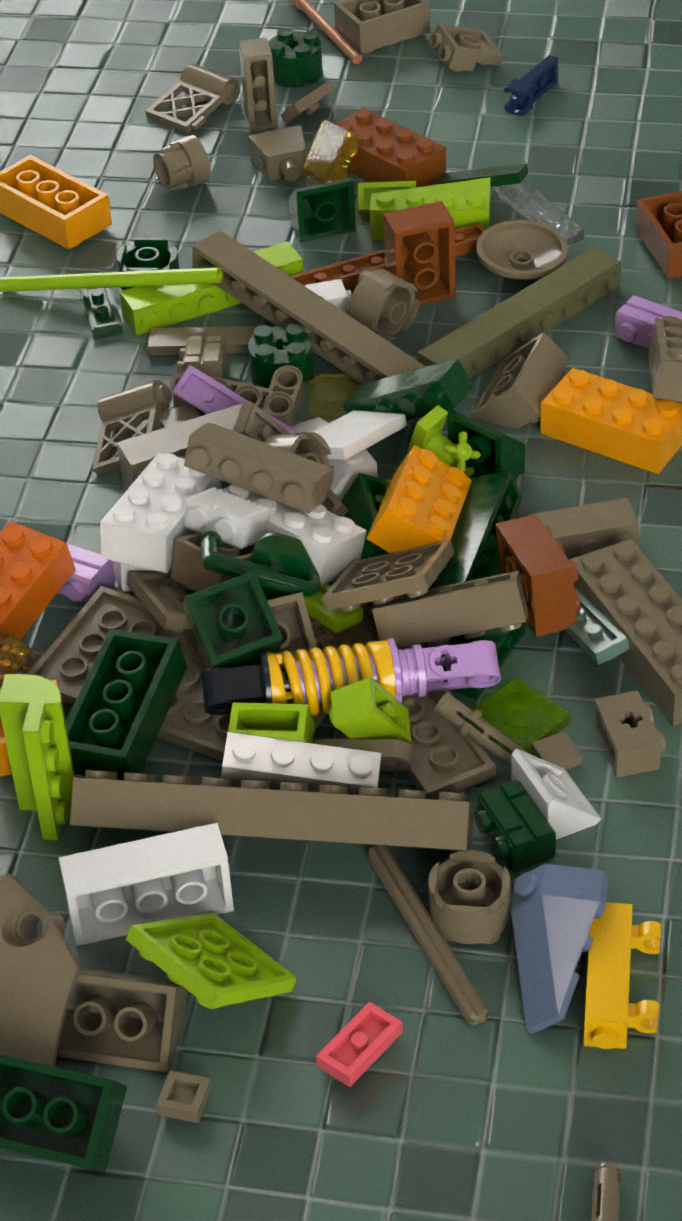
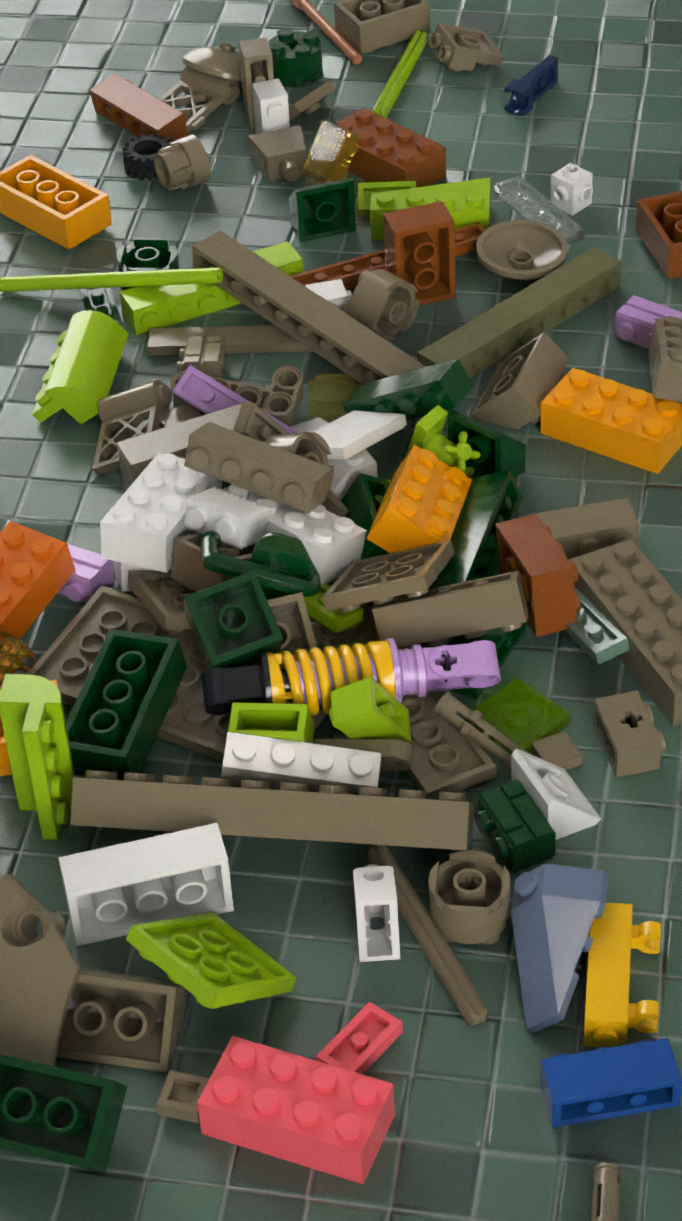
dark green brick [248,323,314,389] -> none
dark green tile [436,163,528,187] -> none
none -> lime brick [32,310,129,425]
none -> brick [89,73,189,142]
none -> black tyre [122,134,172,181]
none -> dark tan dish [182,42,242,82]
none -> coral brick [197,1036,395,1184]
none -> white brick [252,78,290,134]
none -> white torso [353,864,400,962]
none -> lime axle [371,30,428,118]
none -> blue brick [540,1038,682,1128]
none -> white brick [550,163,593,216]

